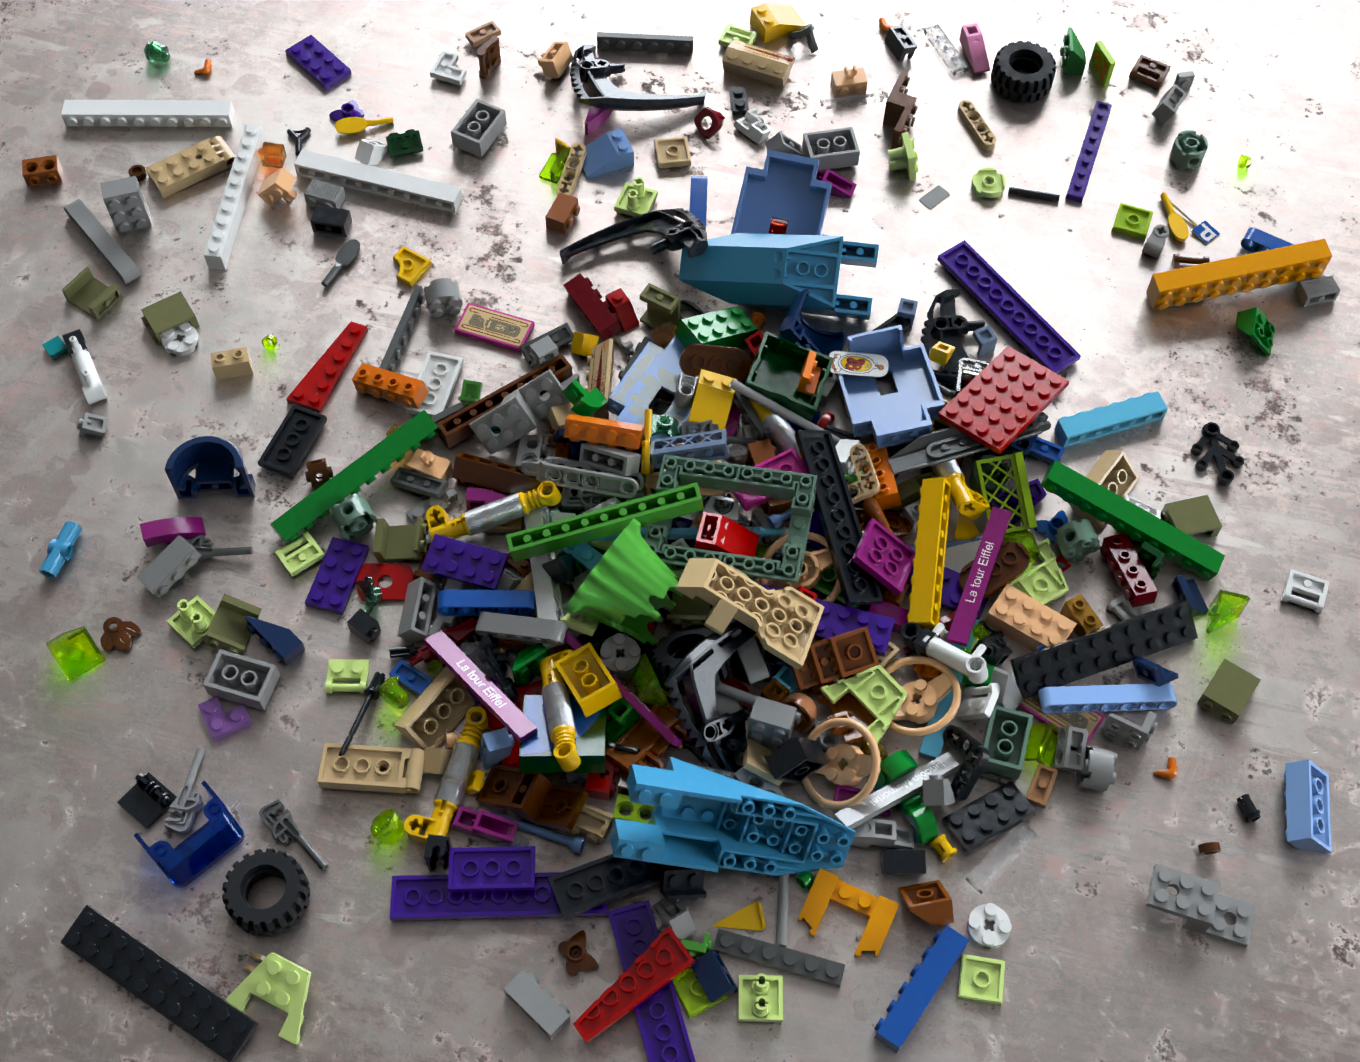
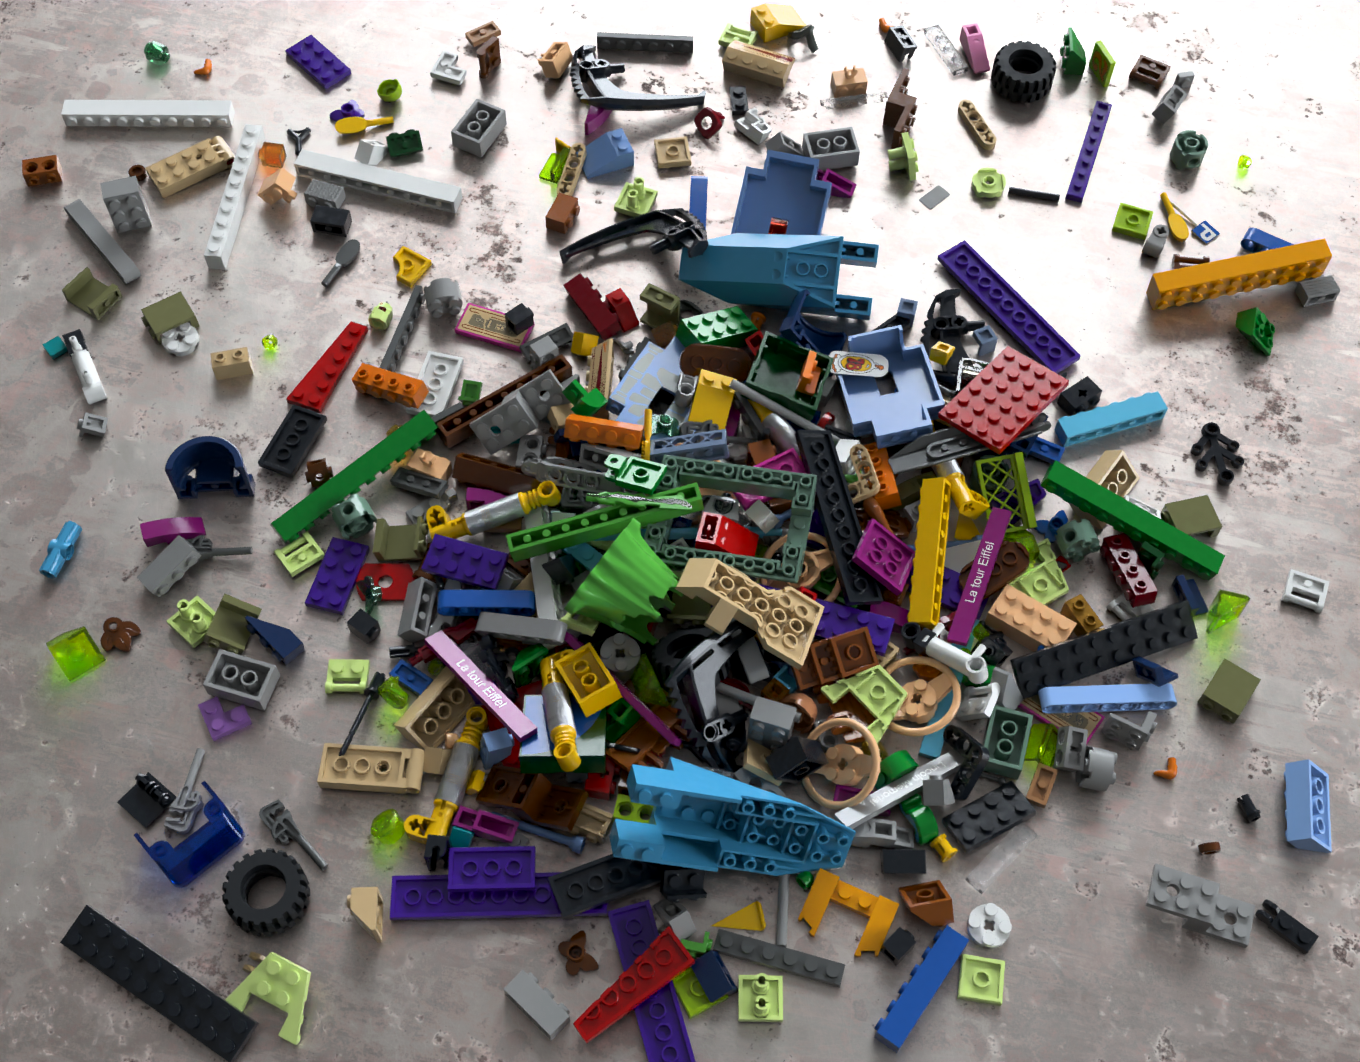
none -> tan slope [347,887,384,943]
none -> yellowish green rock [368,302,393,330]
none -> lime hair [377,79,402,103]
none -> teal tile [450,826,474,848]
none -> black brick [505,303,534,335]
none -> bright green sword [586,491,693,511]
none -> plate [604,454,667,495]
none -> white brick [745,499,780,534]
none -> black brick [880,927,916,966]
none -> black brick [1057,376,1102,416]
none -> black hinge [1255,899,1319,955]

